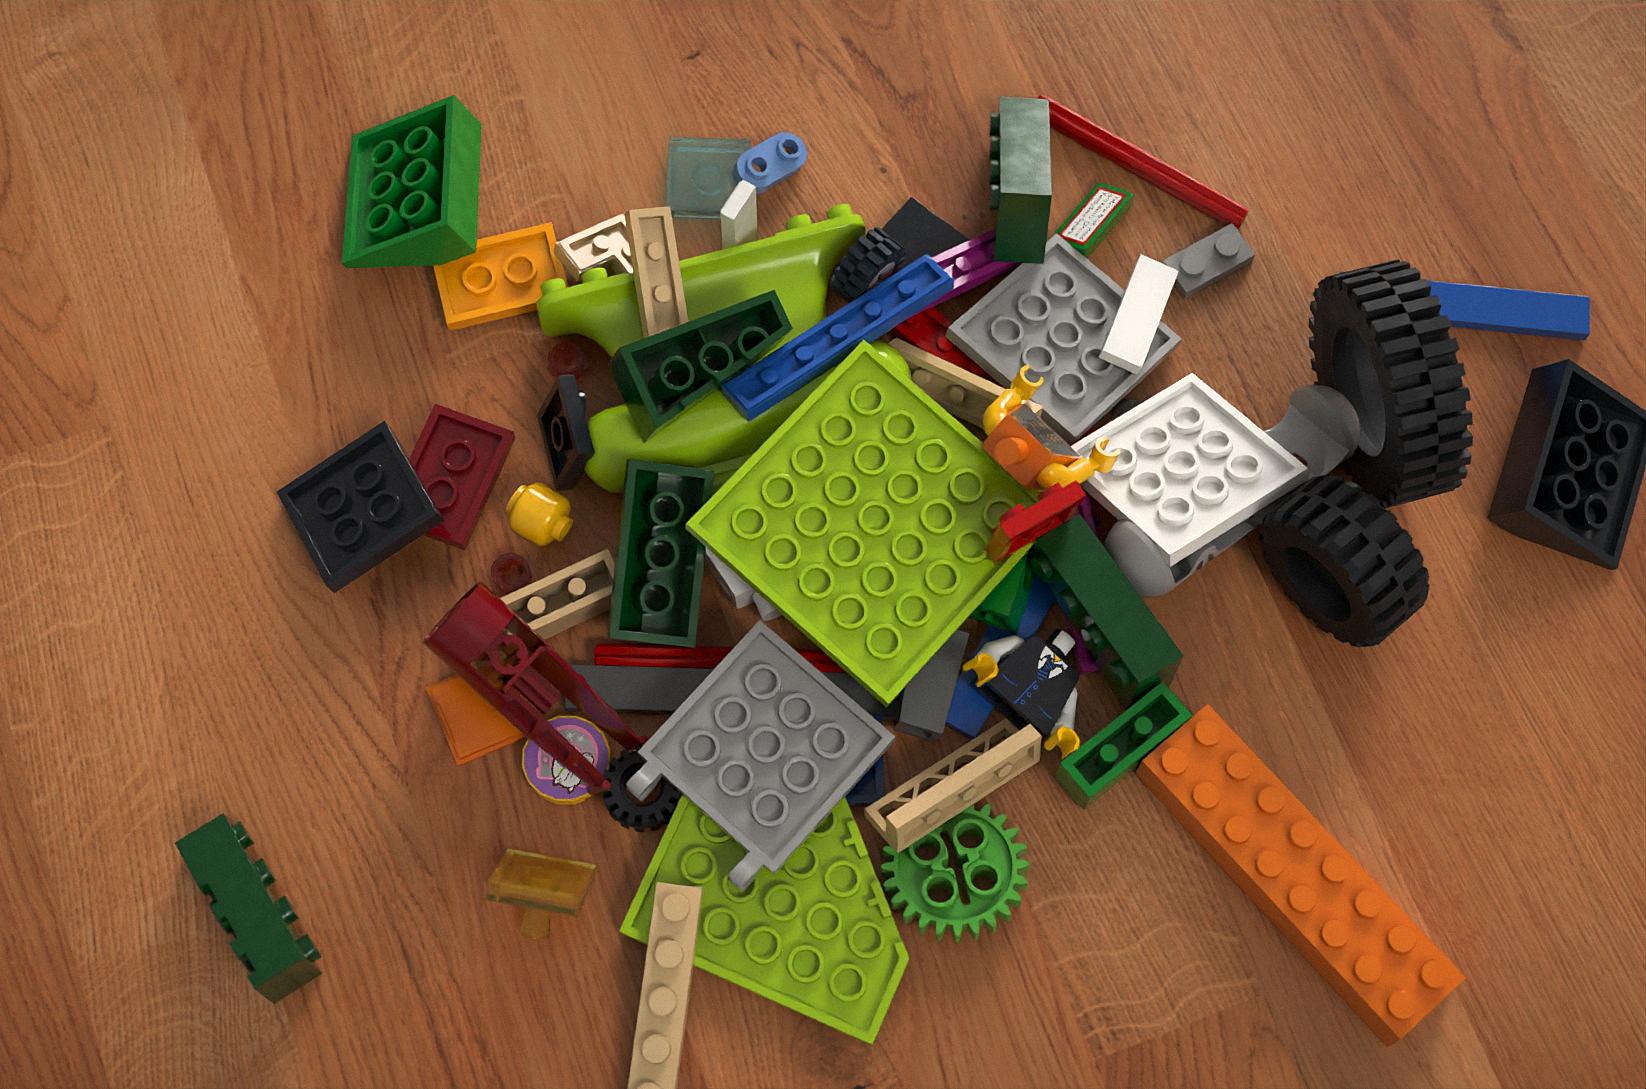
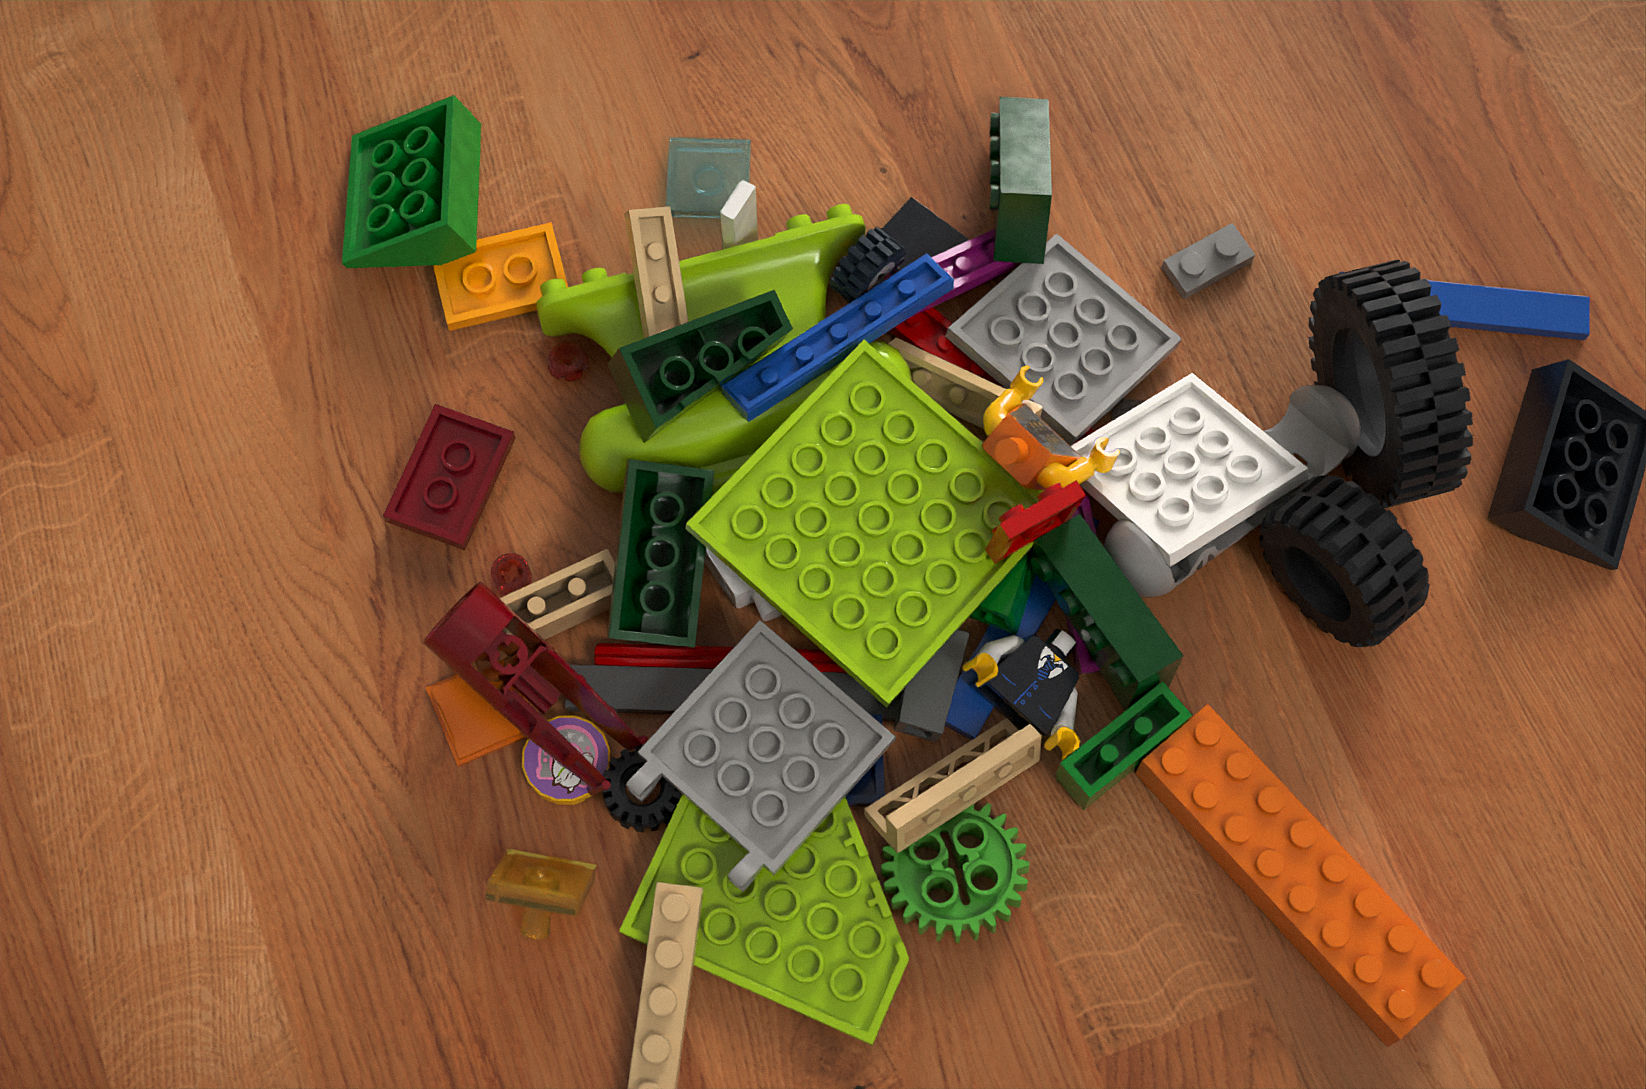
dark green wedge [175,813,322,1004] -> none
black plate [277,421,445,593] -> none
yellow head [506,482,573,546] -> none
black plate [537,374,595,491] -> none
tan tile [553,214,633,282] -> none
medium blue plate [732,132,807,194] -> none
red axle [1036,95,1248,229] -> none
slope [1050,182,1134,259] -> none
white tile [1098,254,1179,375] -> none

